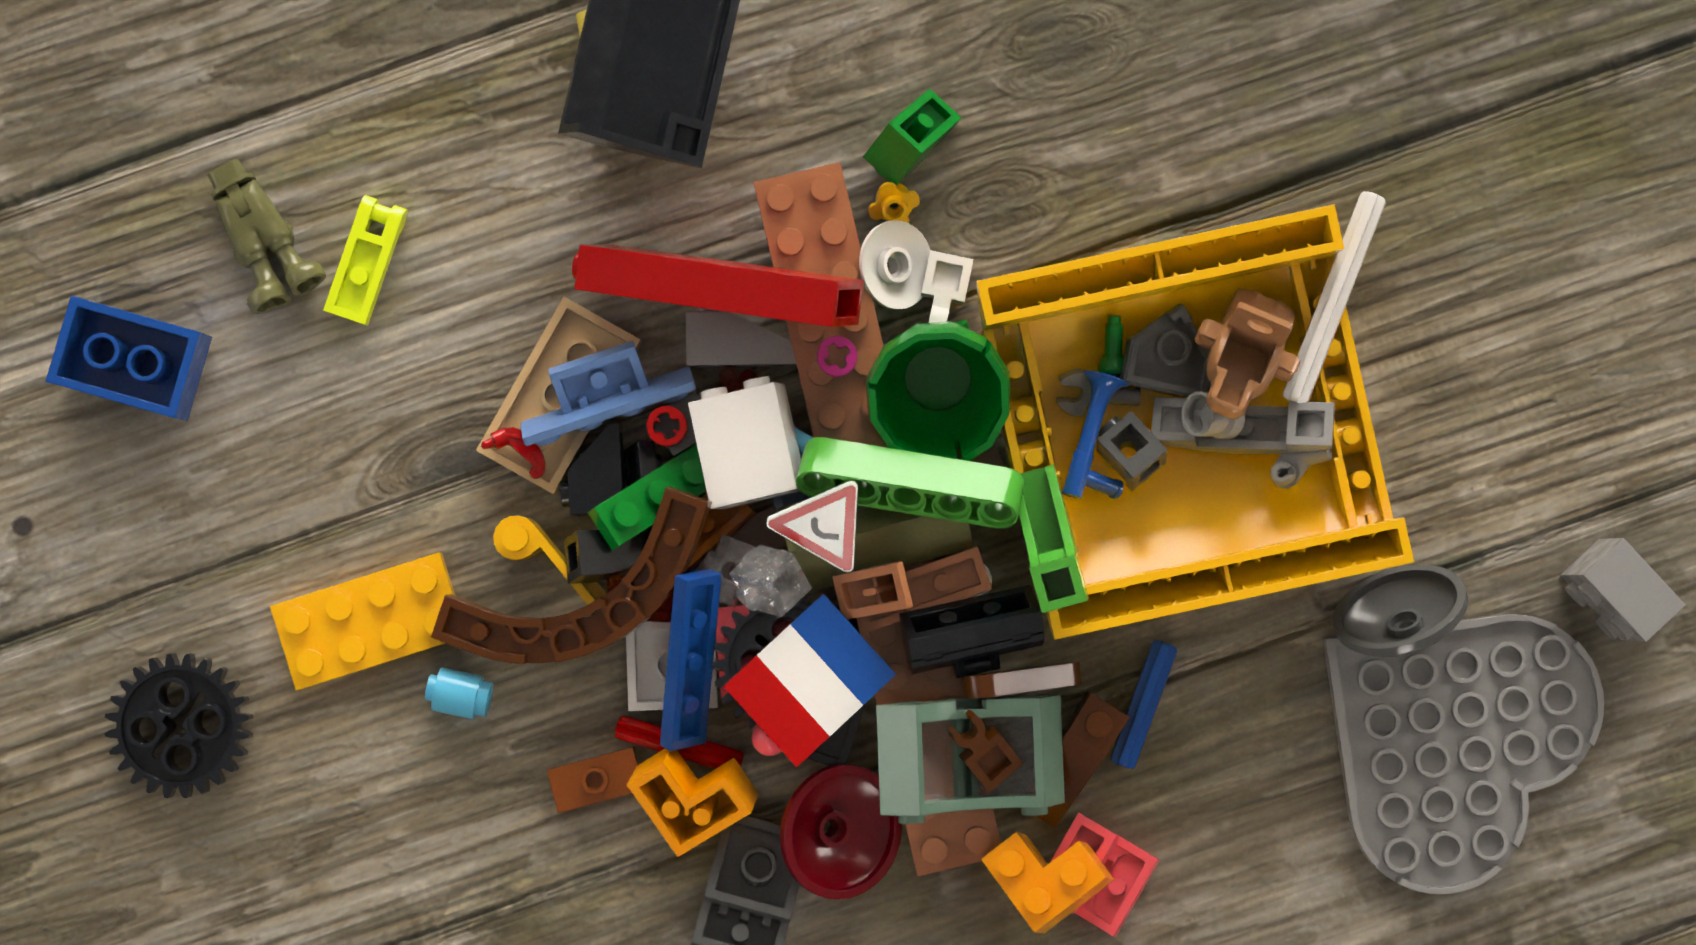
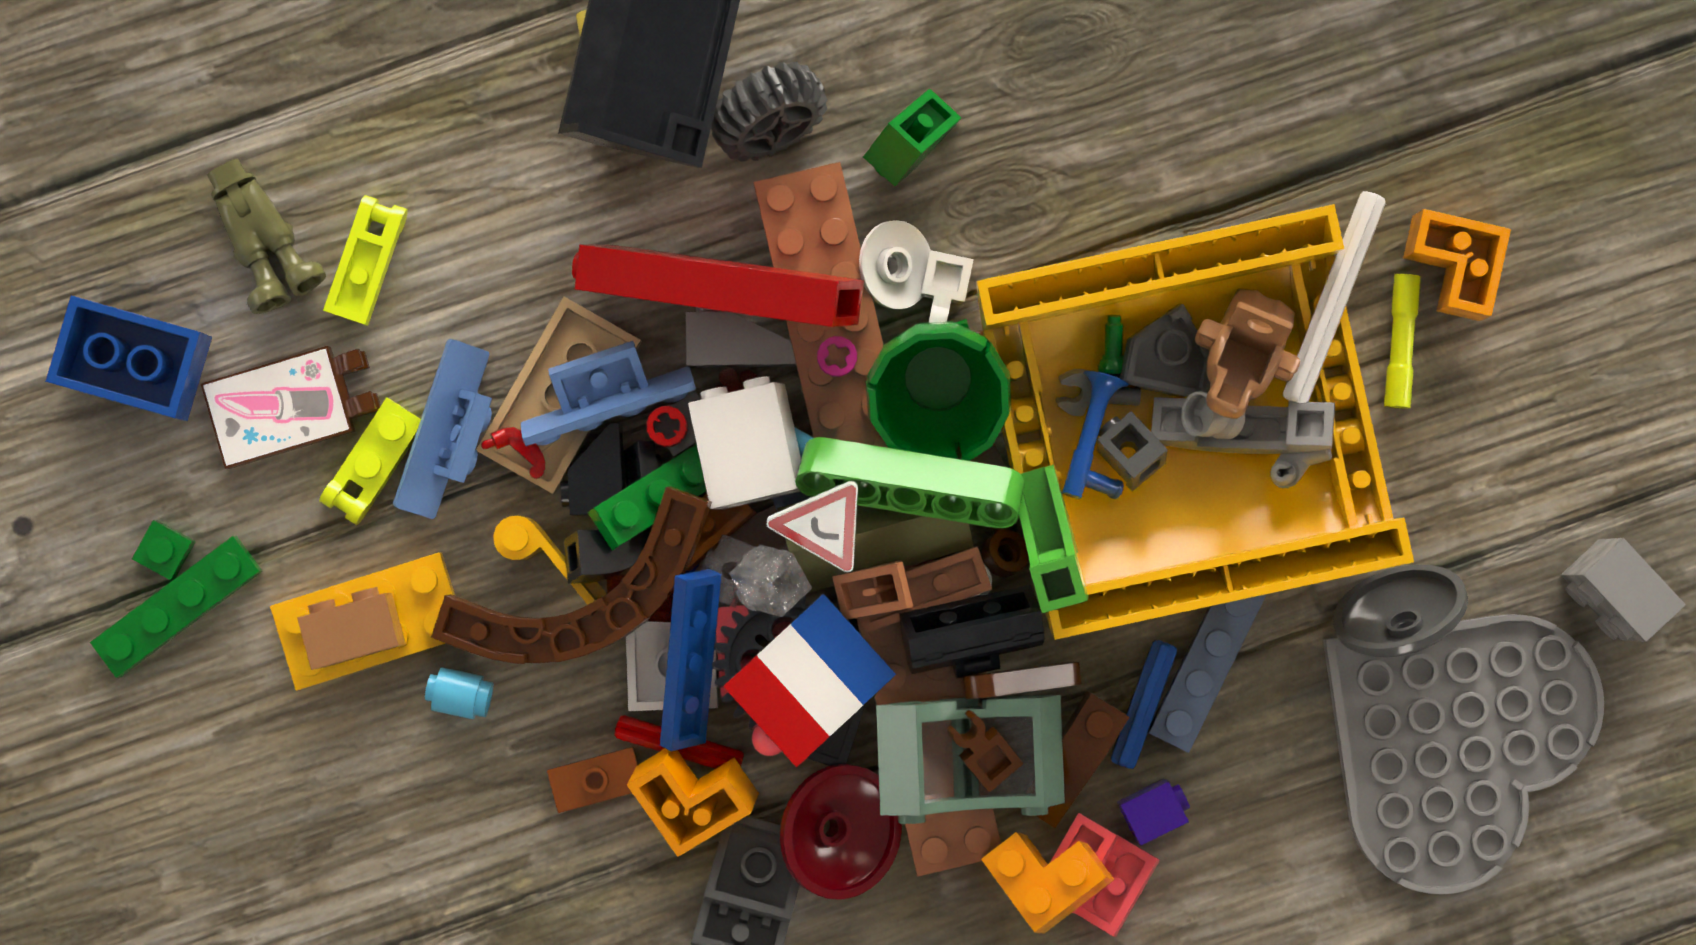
black gear [105,653,253,798] -> none
yellow plate [868,182,920,223] -> none
none -> green plate [90,536,263,678]
none -> green plate [132,520,196,580]
none -> tile [201,346,381,469]
none -> medium nougat brick [297,587,406,670]
none -> neon yellow plate [319,397,421,525]
none -> medium blue bracket [393,339,492,519]
none -> dark grey gear [711,62,828,162]
none -> reddish brown plate [981,525,1029,577]
none -> dark purple brick [1117,778,1190,846]
none -> sand blue plate [1148,594,1267,753]
none -> neon yellow piece [1384,274,1421,409]
none -> light orange brick [1403,209,1511,321]

